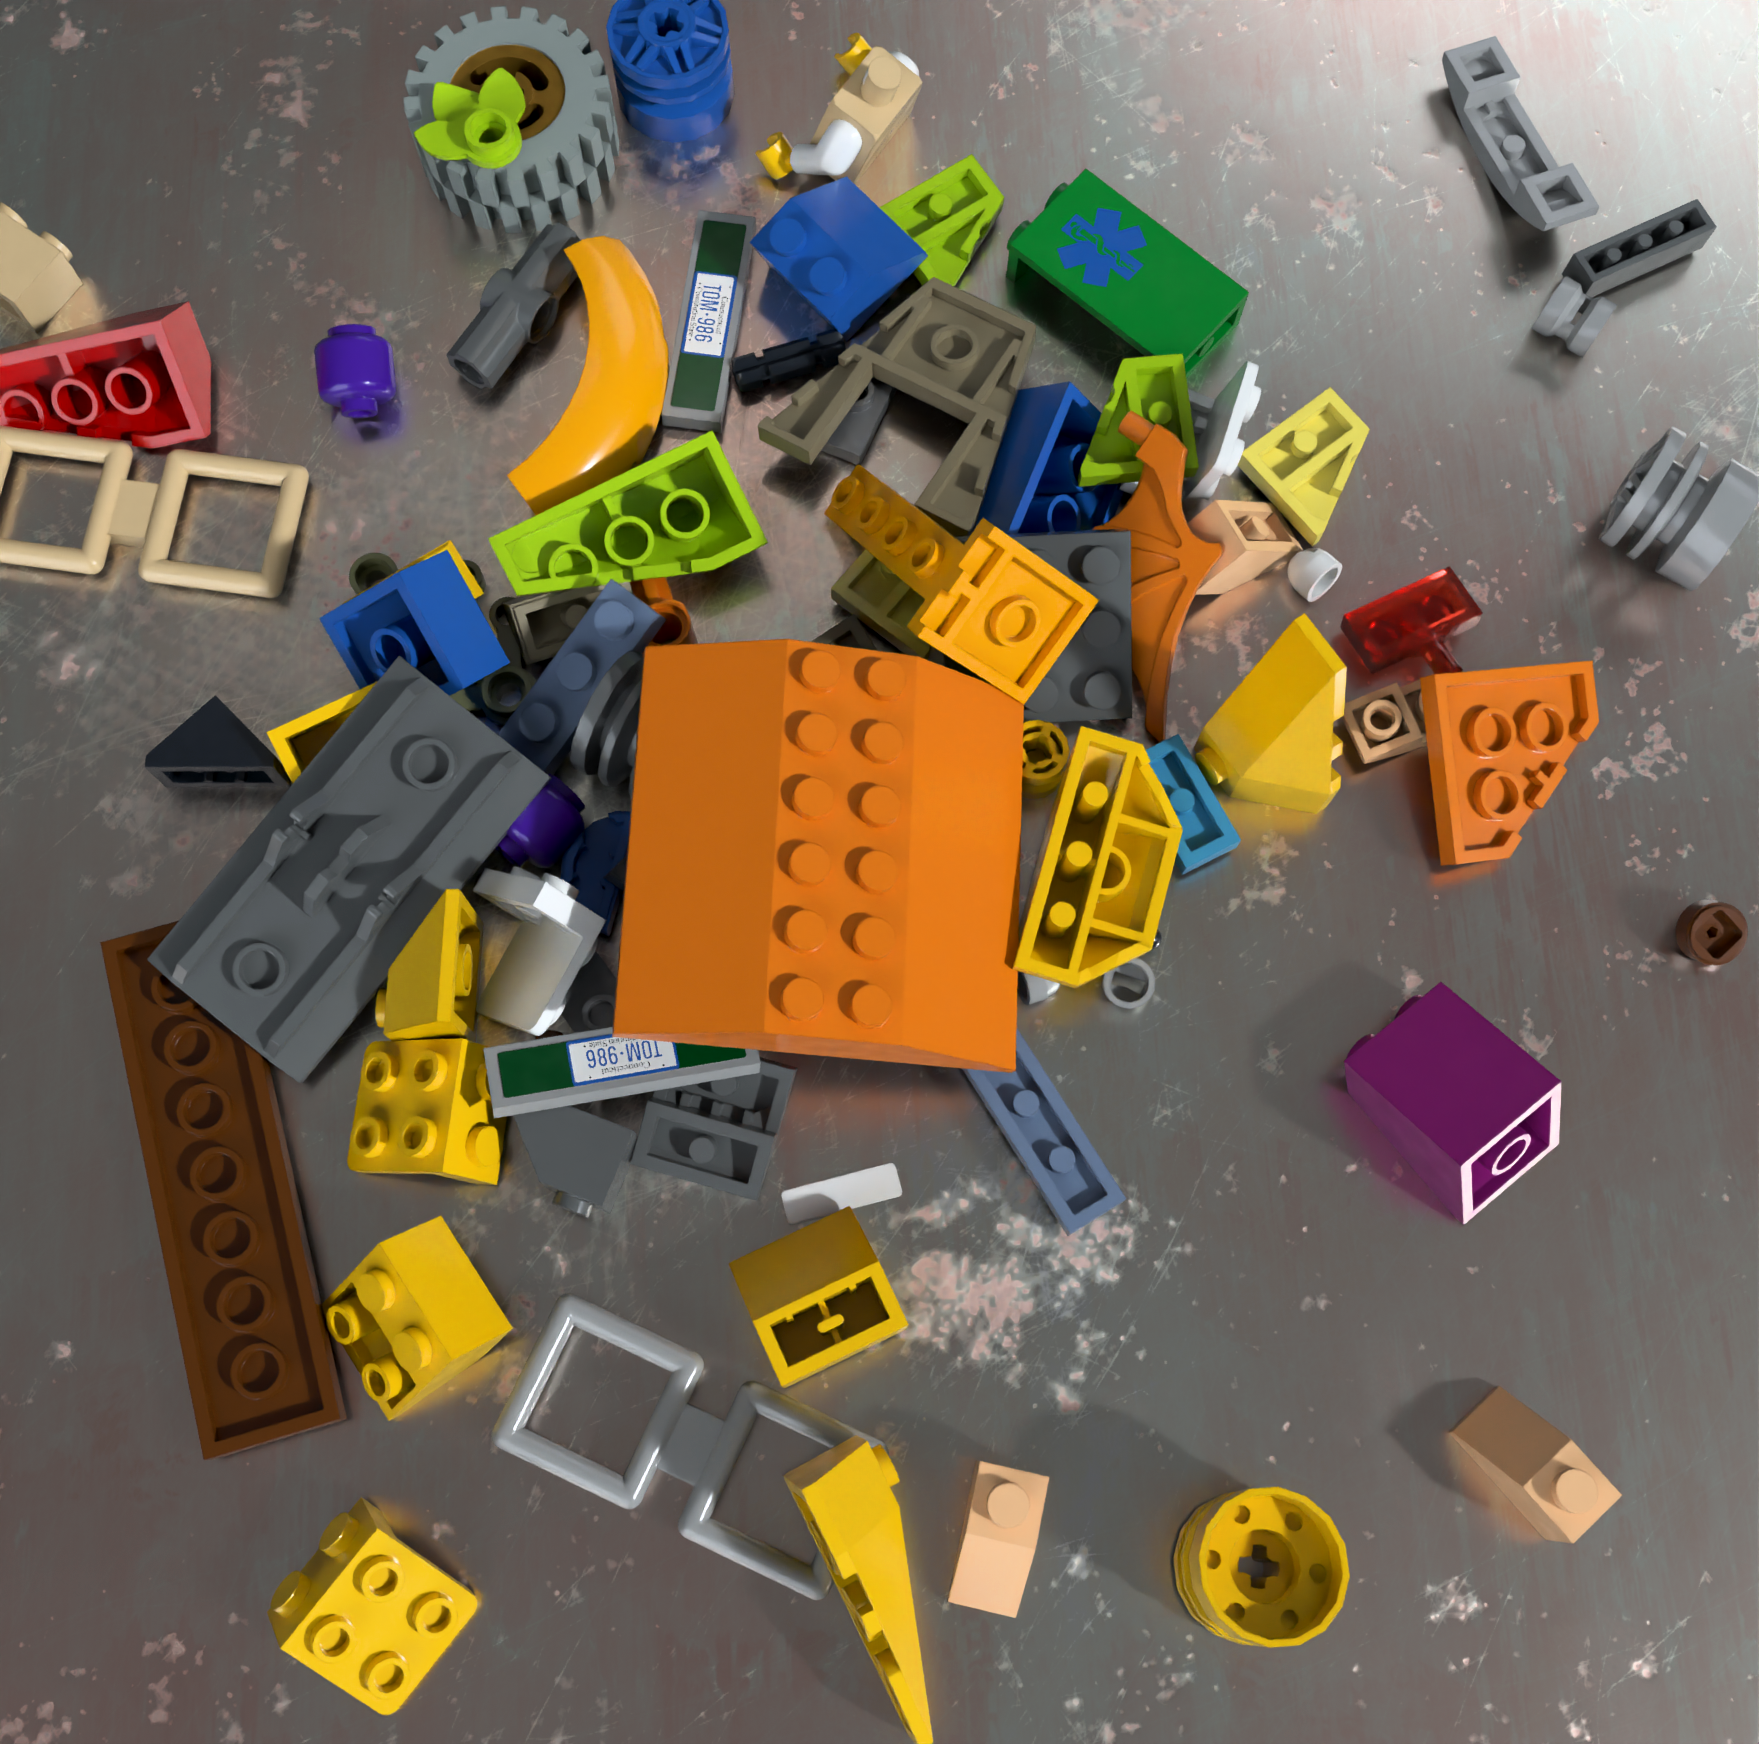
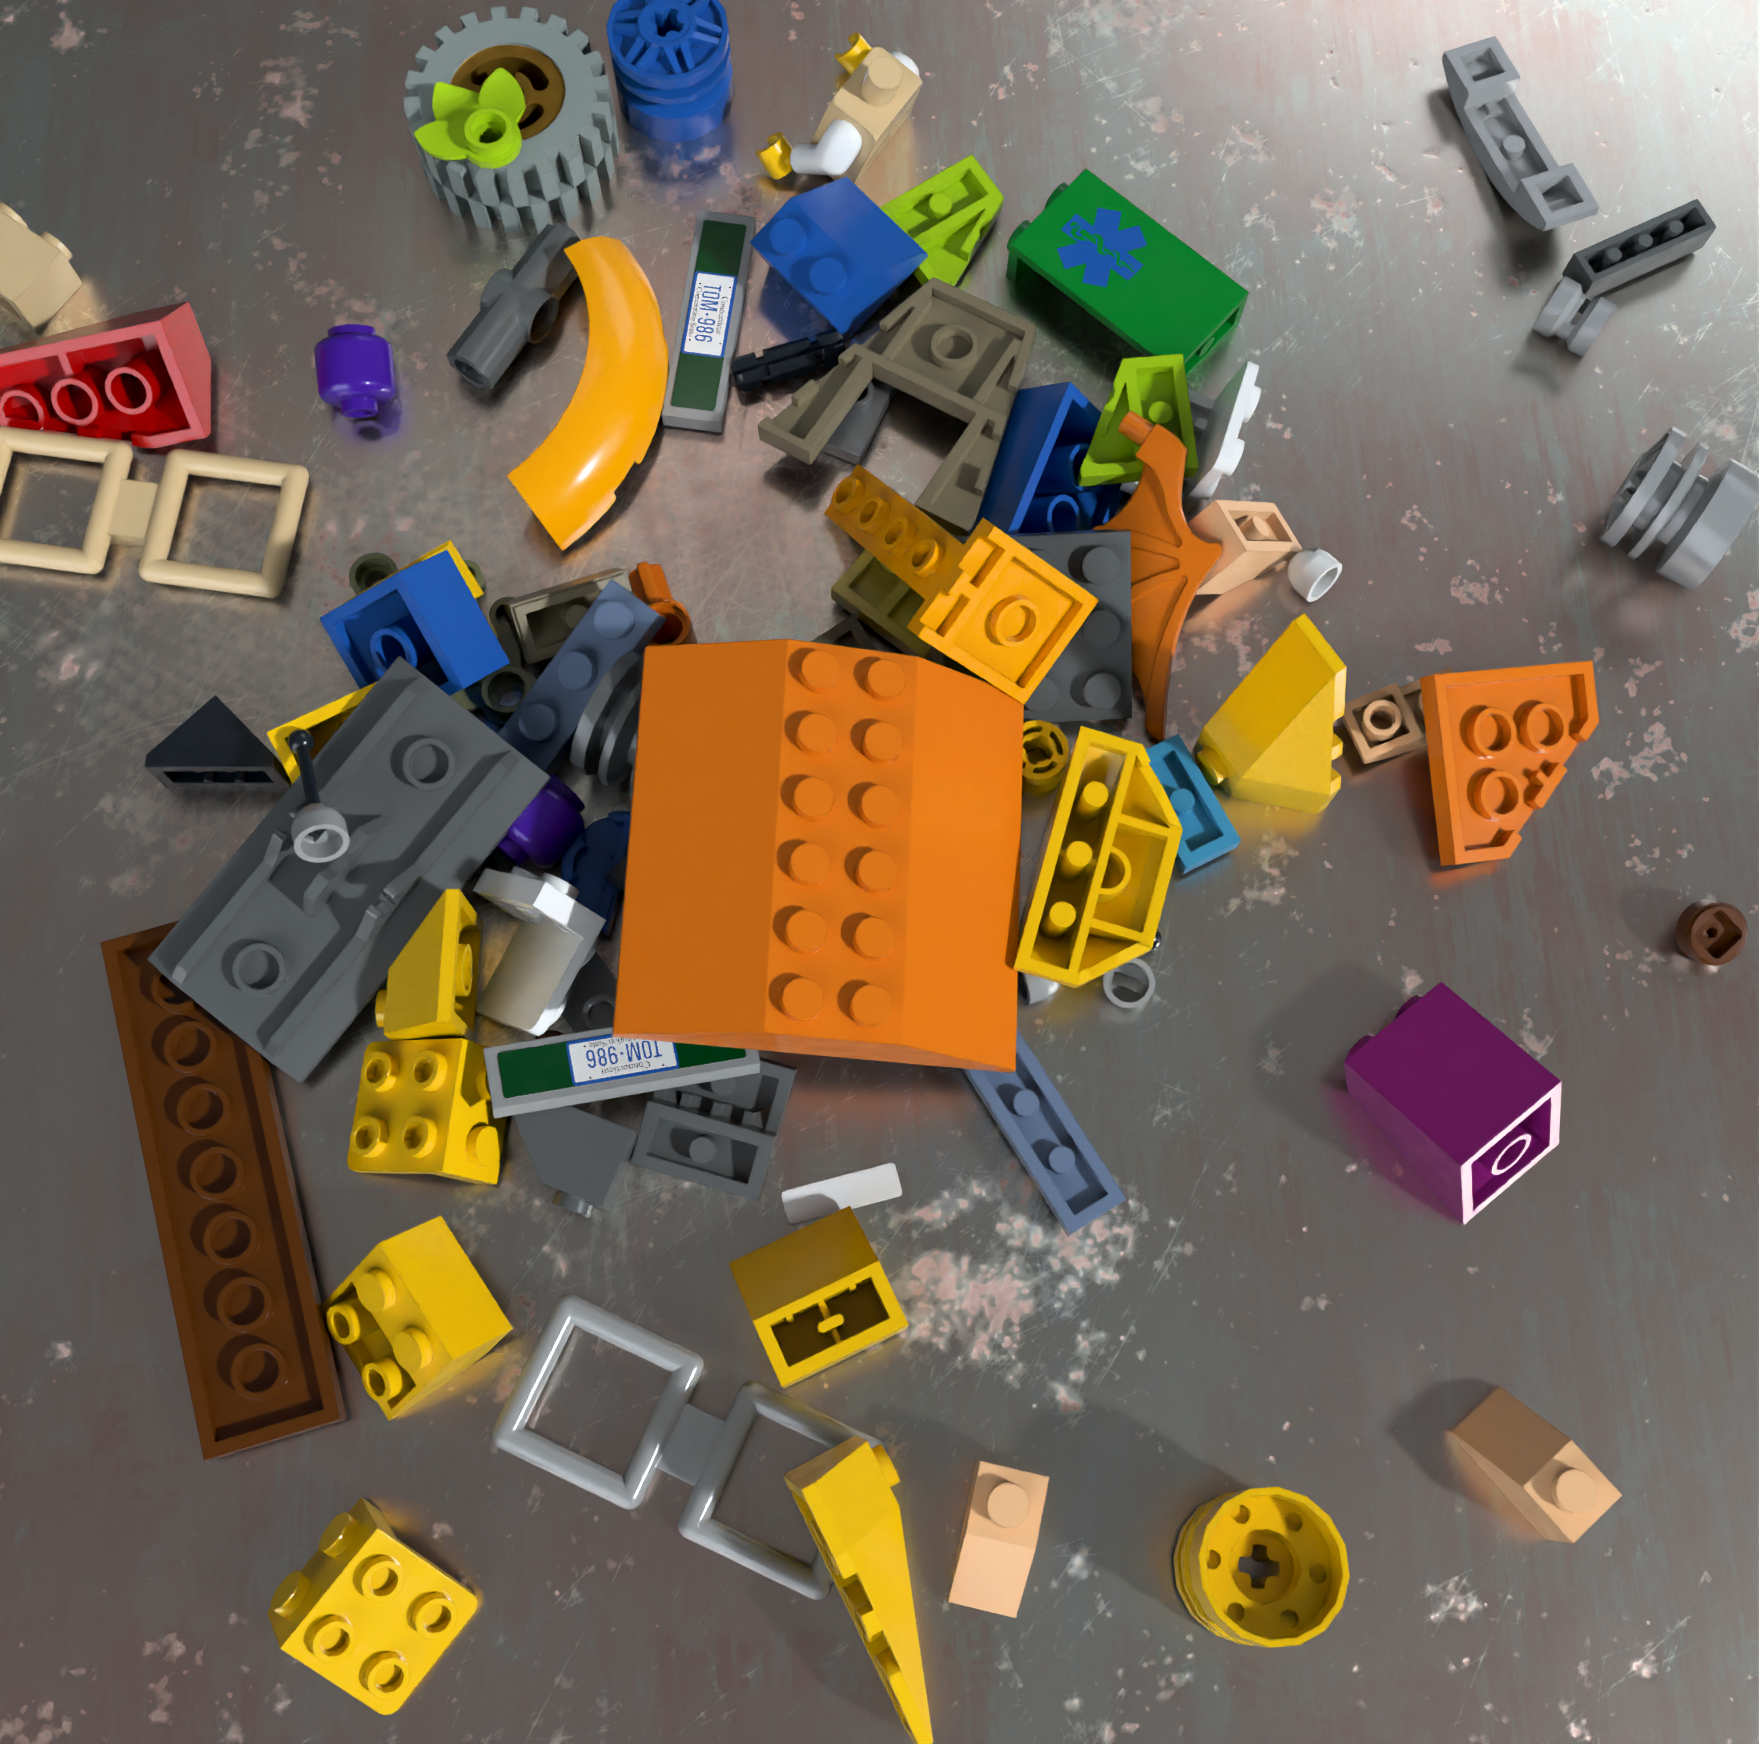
lime wedge [488,430,768,596] -> none
light yellow wing [1238,387,1370,546] -> none
clear red plate [1340,566,1483,674] -> none
none -> light grey hinge [288,729,350,863]

